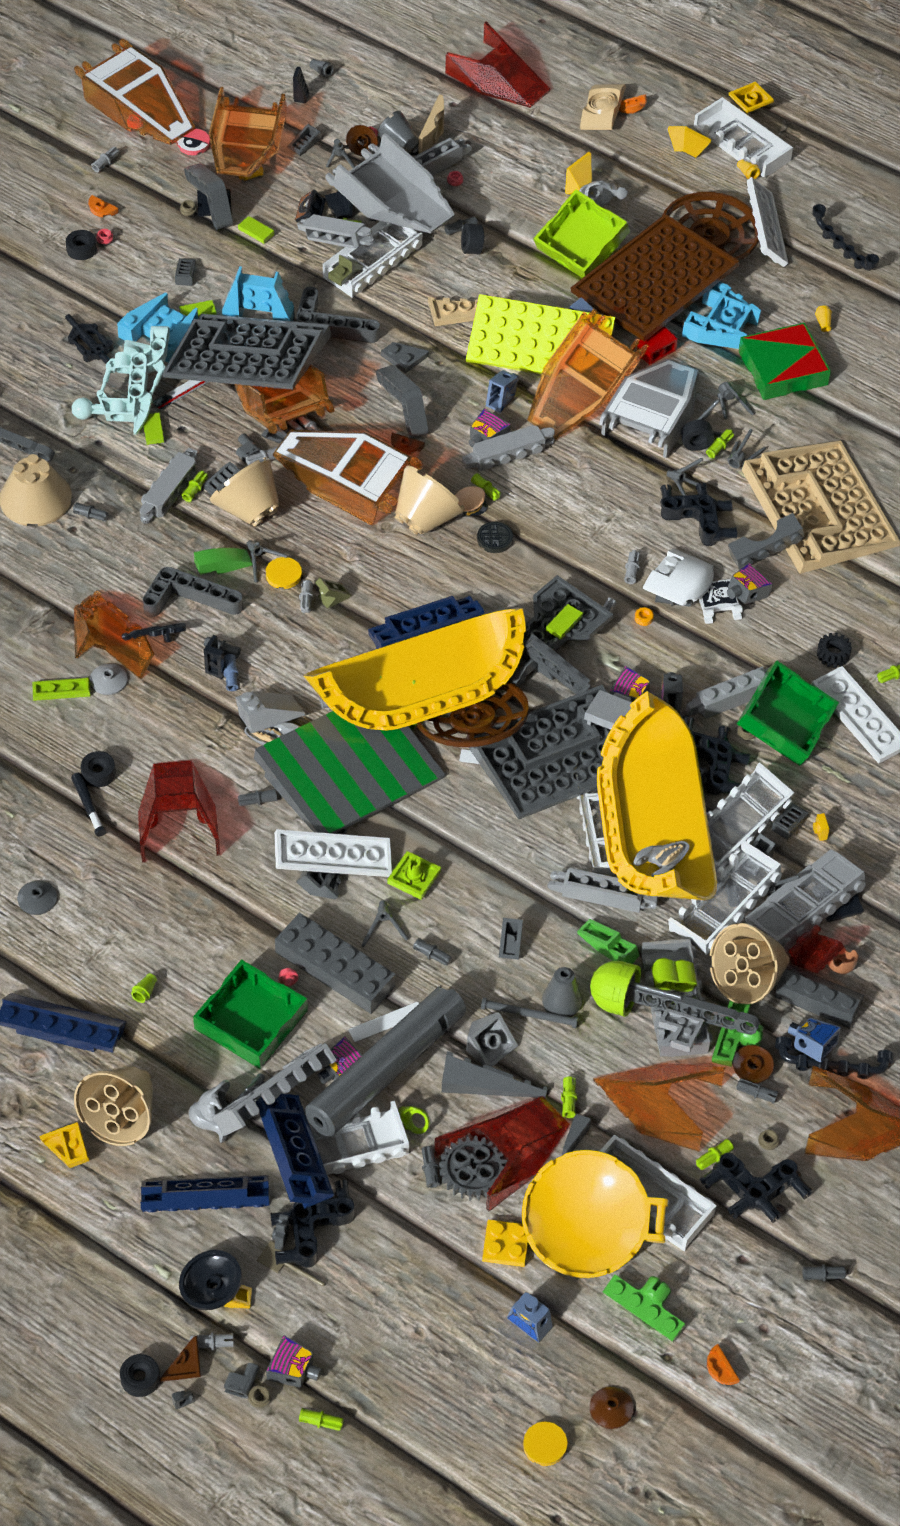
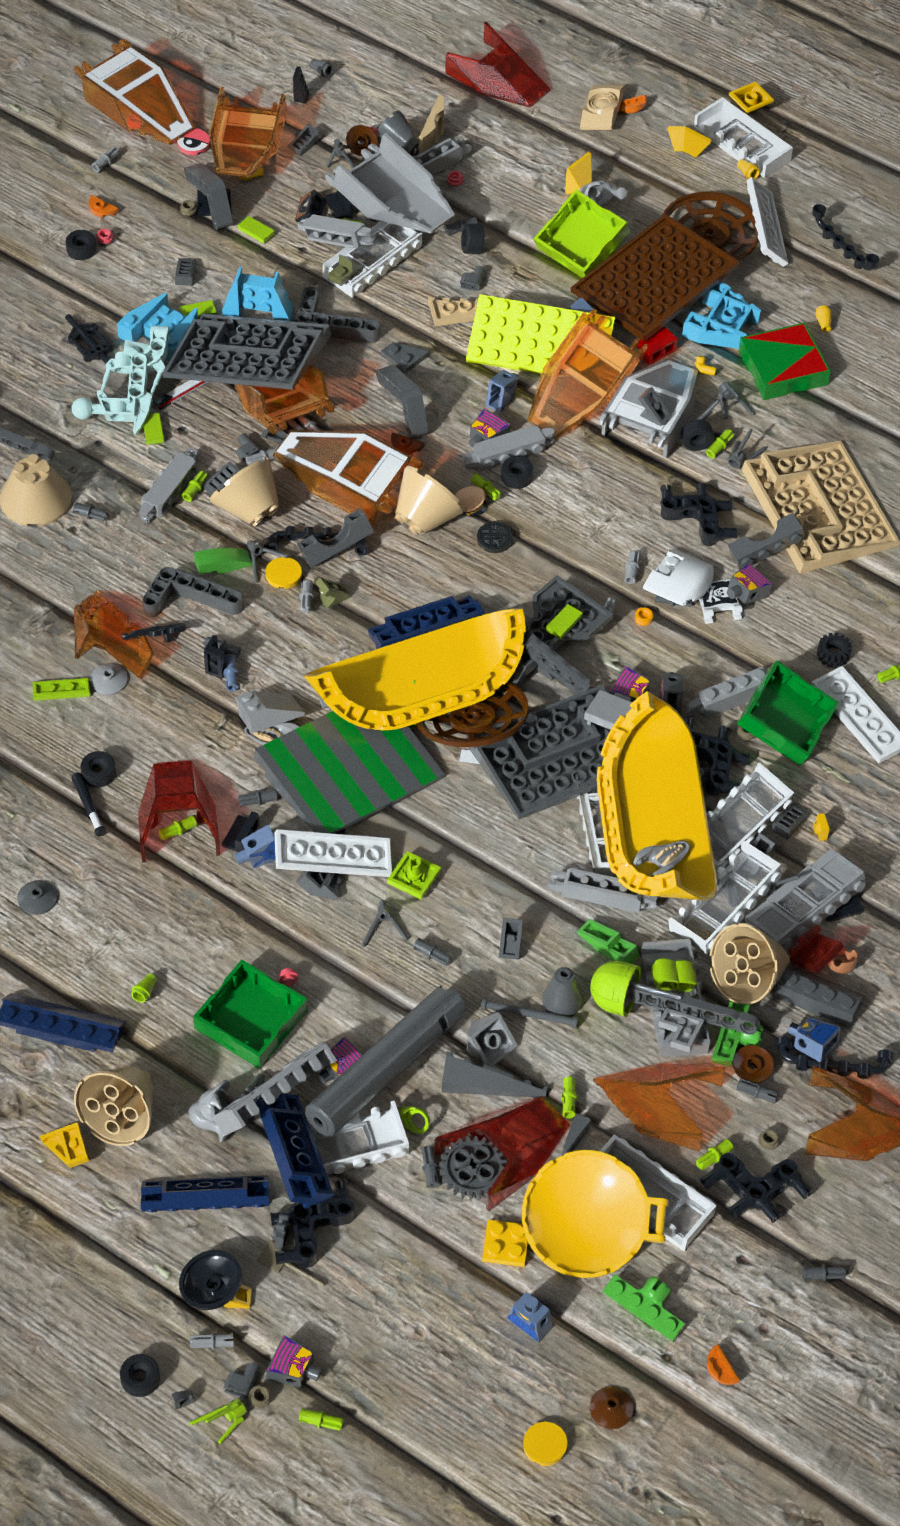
reddish brown tile [160,1336,201,1382] -> none
dark grey brick [275,912,395,1014] -> none
white sticker [349,1002,419,1042] -> none
dark grey plant [666,458,703,496] -> none
none -> lime axle [159,815,197,840]
none -> lime plant [190,1398,246,1444]
none -> black panel [222,811,259,852]
none -> sand blue torso [234,825,276,868]
none -> black bar [264,526,370,555]
none -> dark grey arch [297,508,374,568]
none -> dark grey piece [460,266,485,291]
none -> black tyre [501,456,533,489]
none -> dark grey slope [638,387,672,426]
none -> yellow arm [695,355,717,376]

